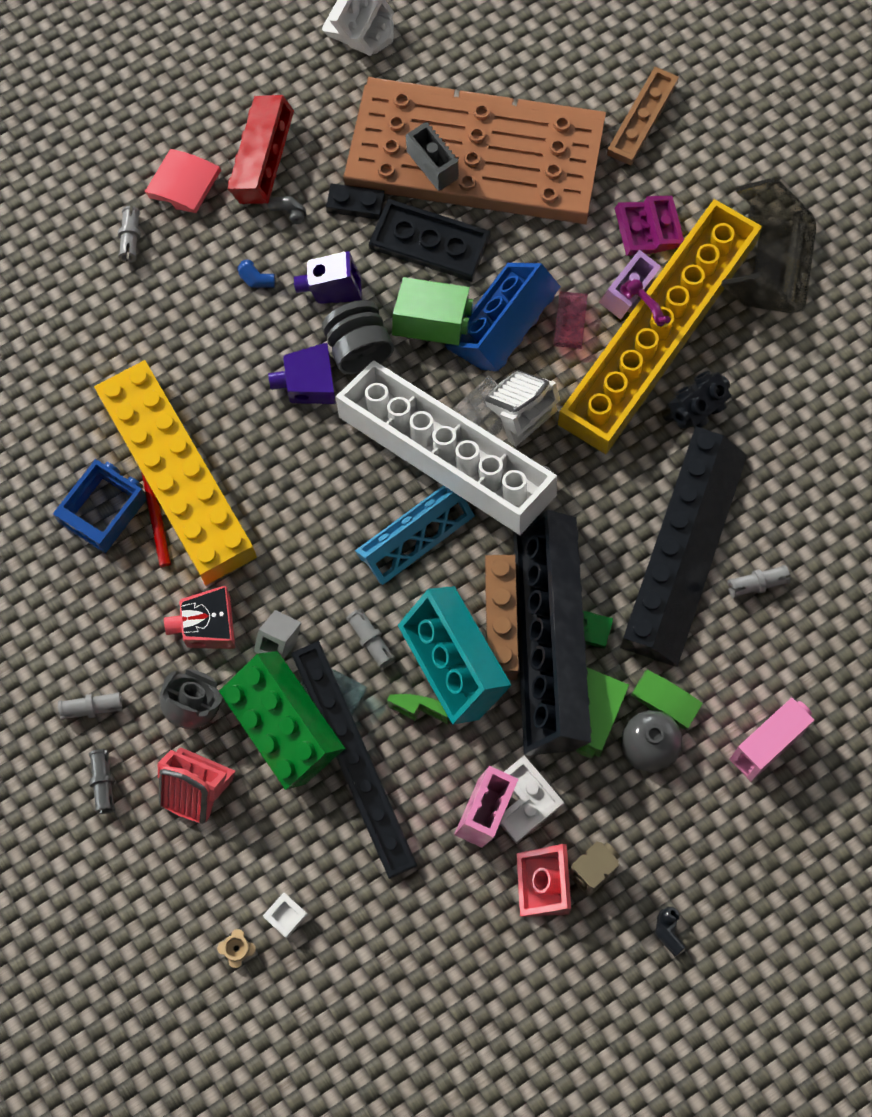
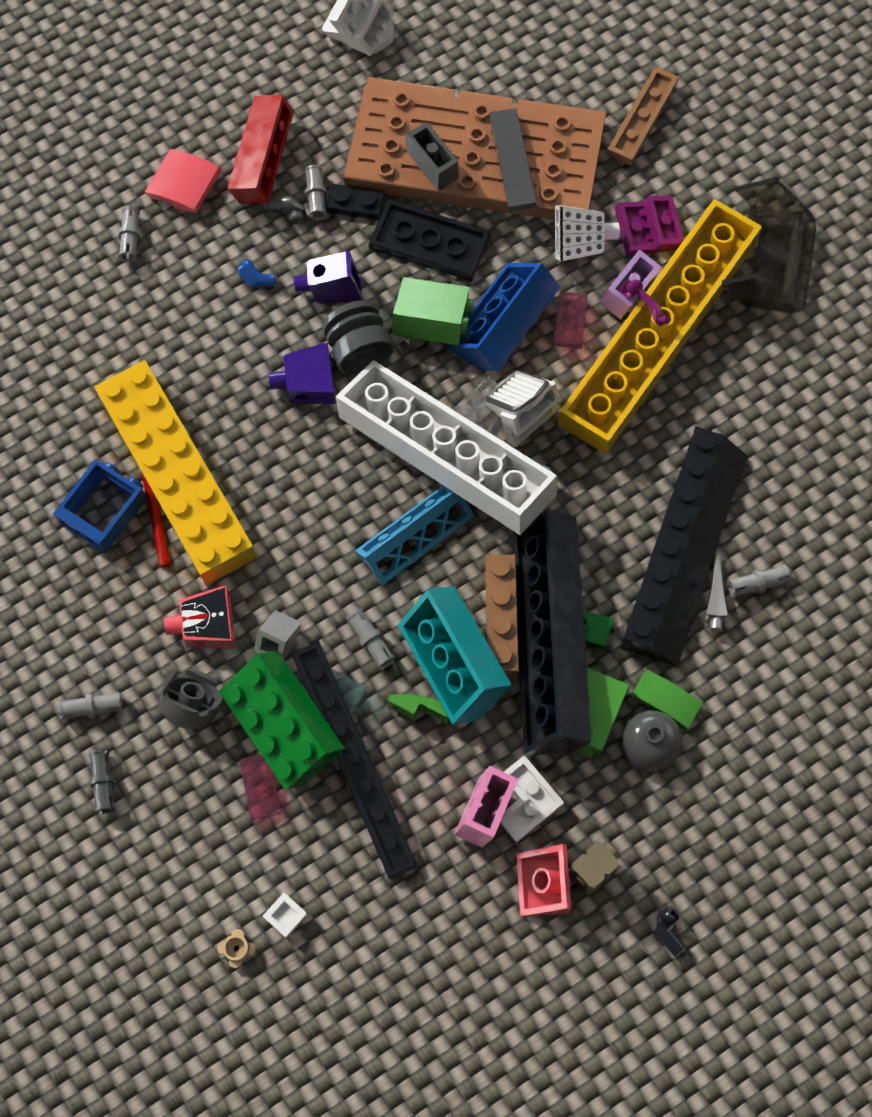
coral piece [157,747,235,824] -> none
black brick [662,371,732,429] -> none
bright pink brick [729,697,814,782] -> none
none -> clear pink plate [239,755,282,821]
none -> light grey pin [305,165,327,221]
none -> dark grey tile [489,108,536,212]
none -> white torso [555,205,620,261]
none -> light grey piece [704,555,728,632]

